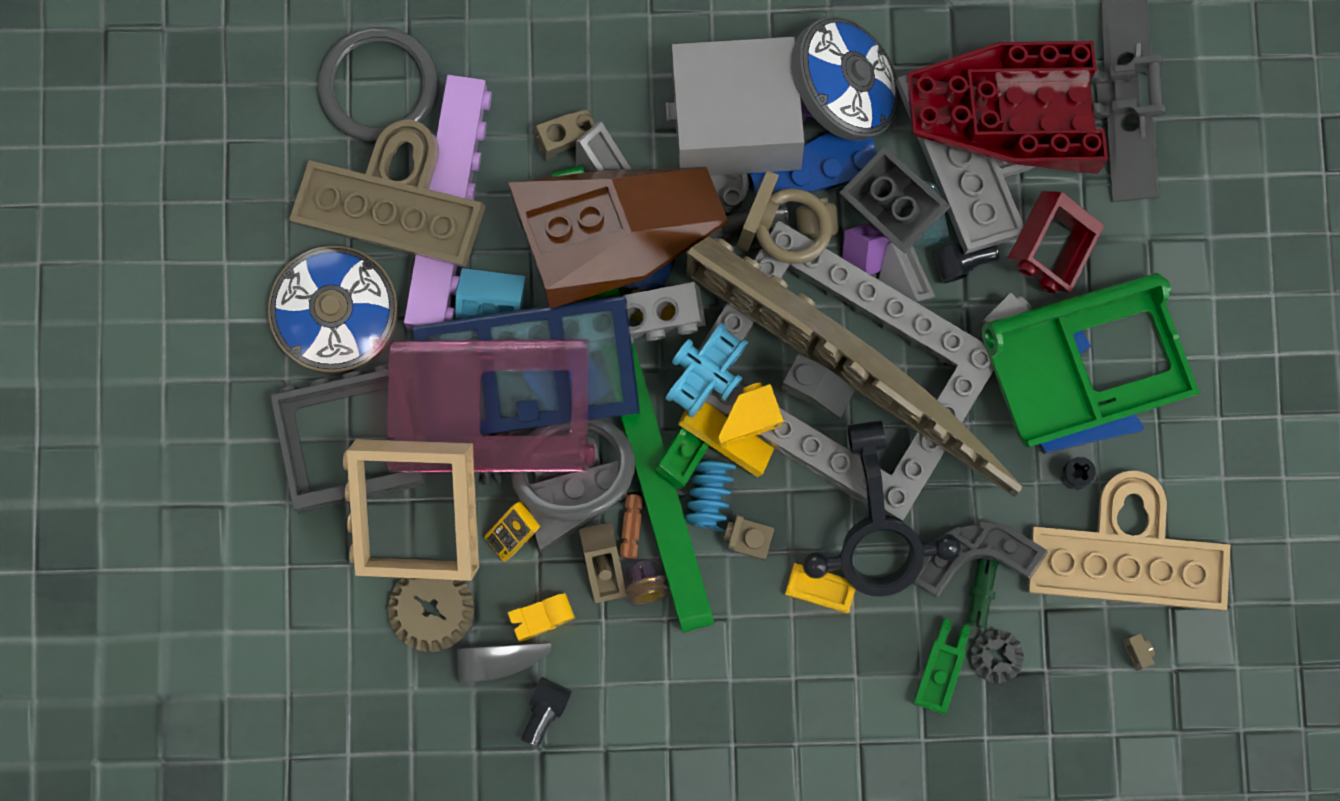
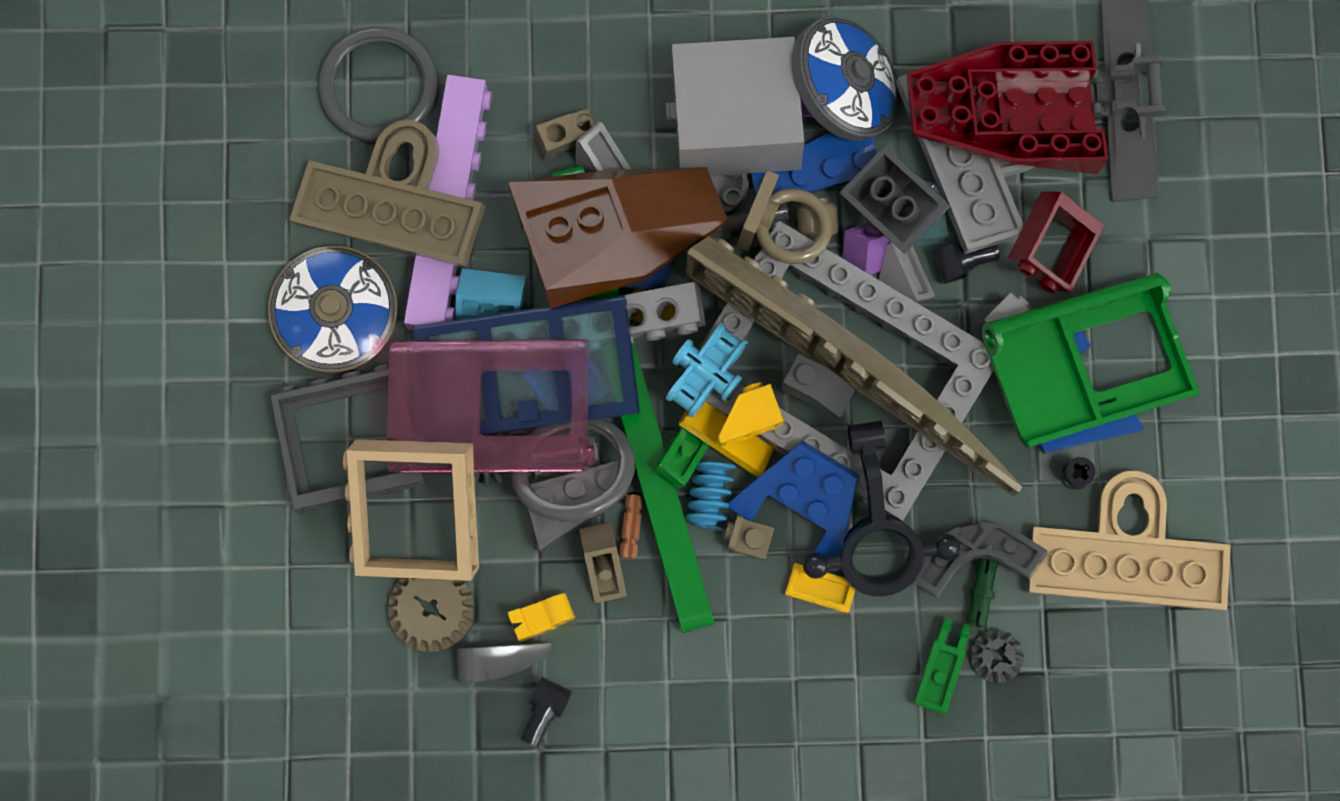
tile [484,501,540,562] -> none
piece [625,561,670,606] -> none
dark tan plate [1123,633,1155,671] -> none
none -> blue wing [728,440,859,573]

